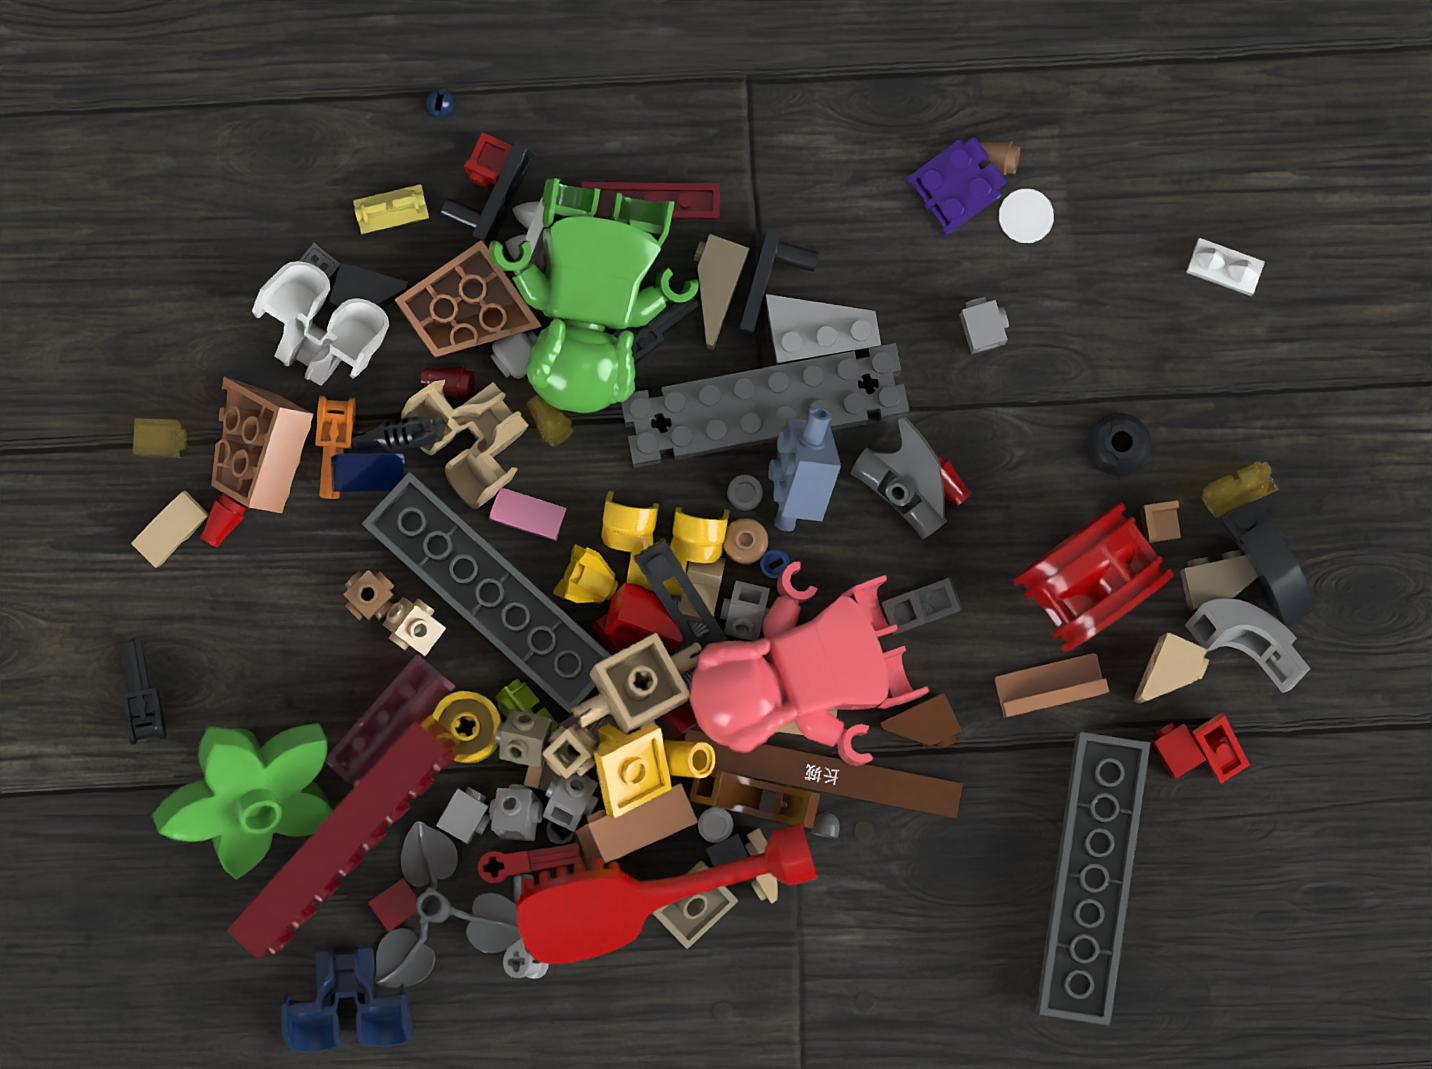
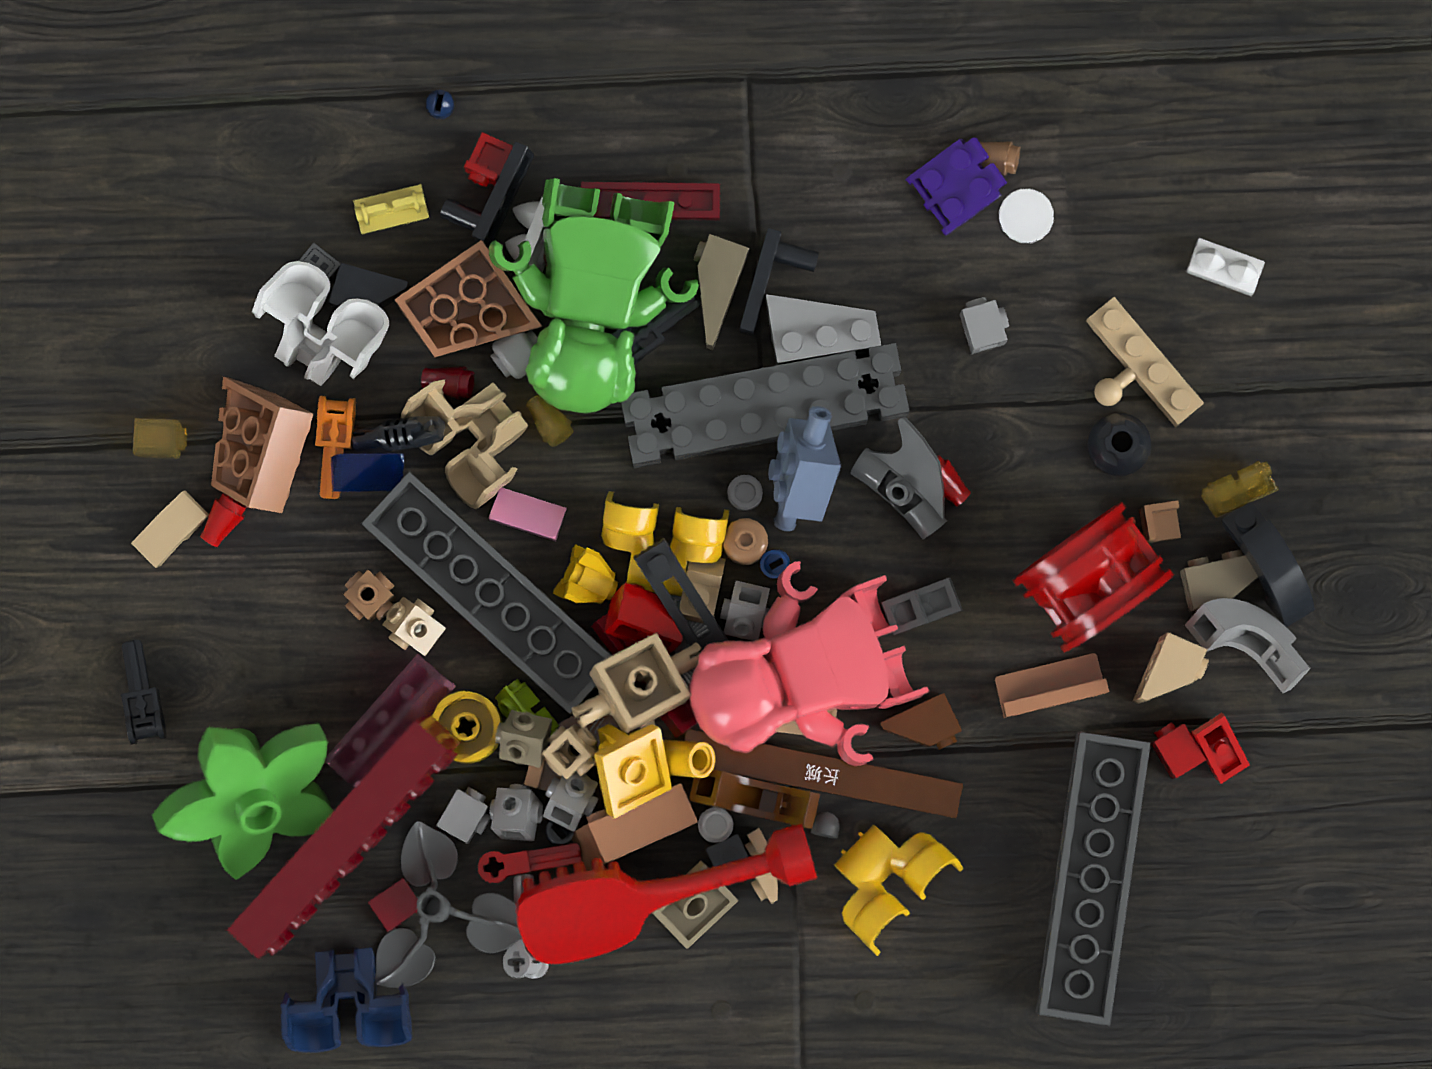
none -> yellow piece [834,825,964,956]
none -> tan plate [1086,297,1204,427]

